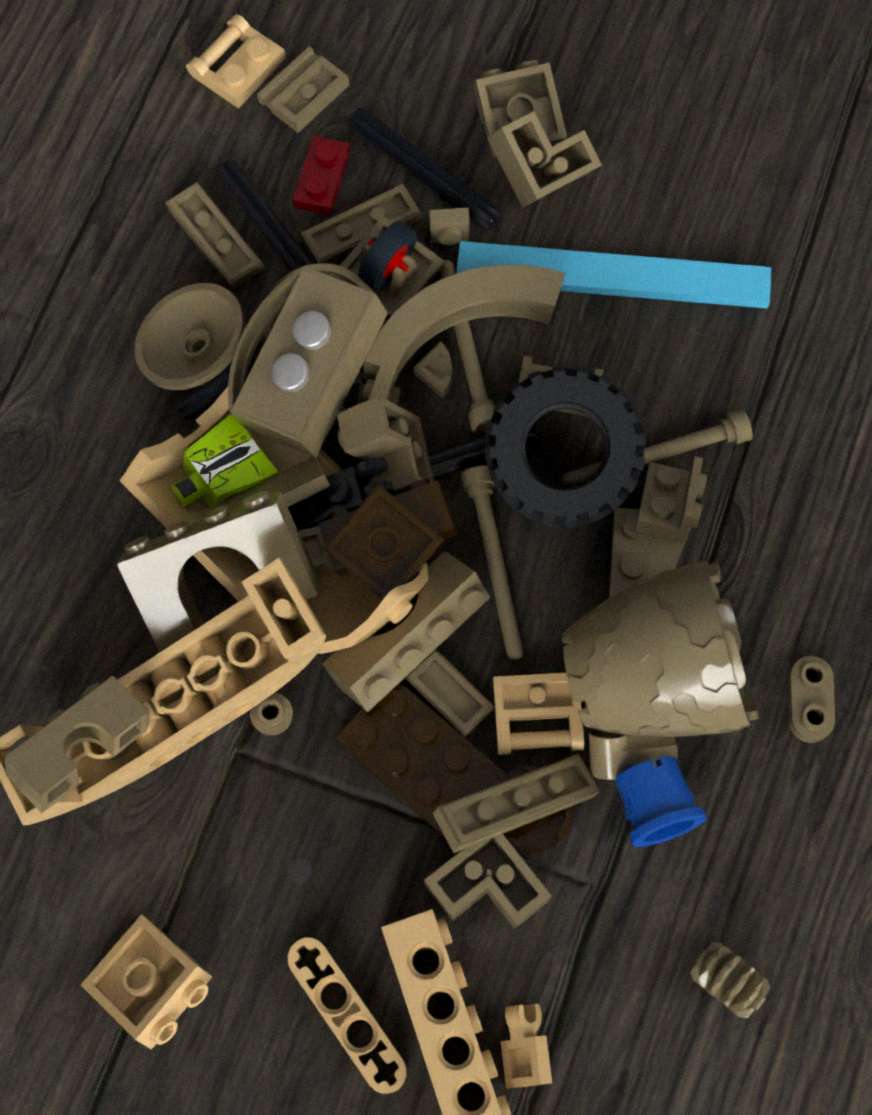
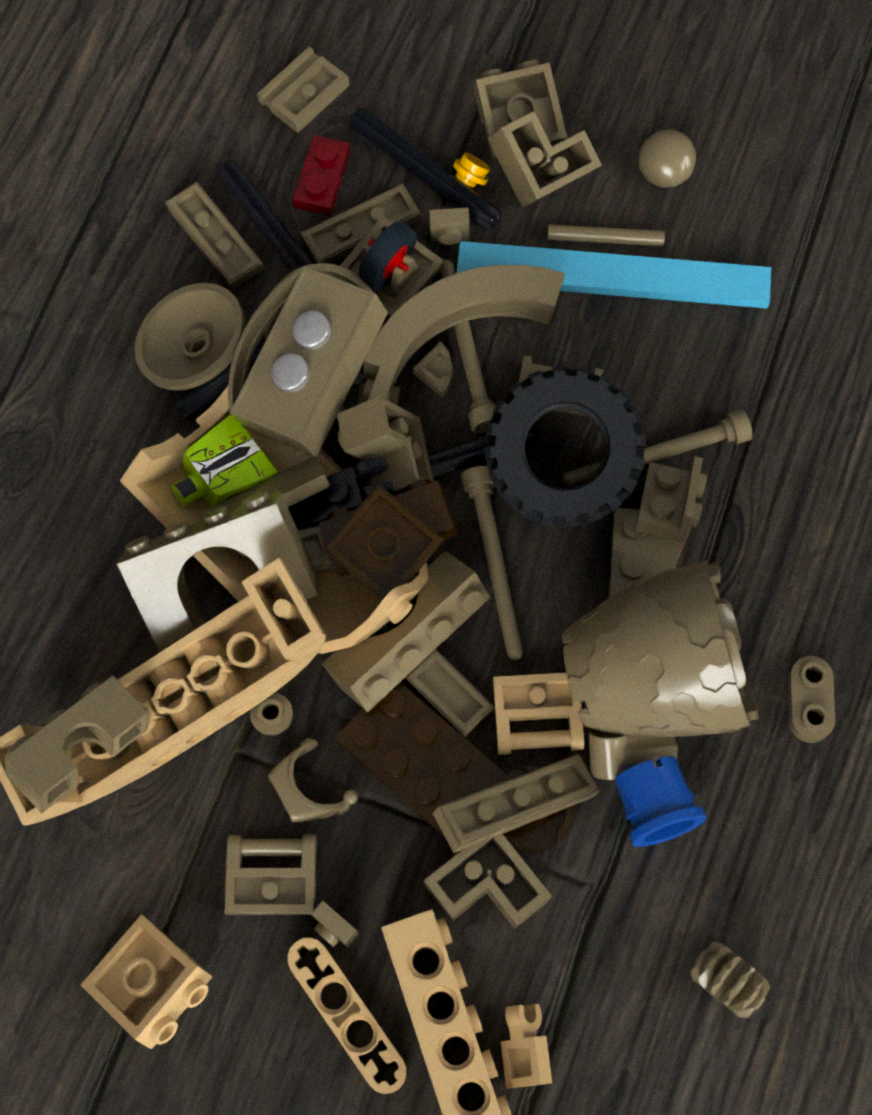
tan plate [186,14,286,109] -> none
none -> dark tan plate [224,834,317,915]
none -> dark tan helmet [267,737,358,822]
none -> dark tan plate [311,901,359,948]
none -> yellow plate [453,153,490,187]
none -> dark tan bar [547,224,665,246]
none -> dark tan hair [638,129,696,188]

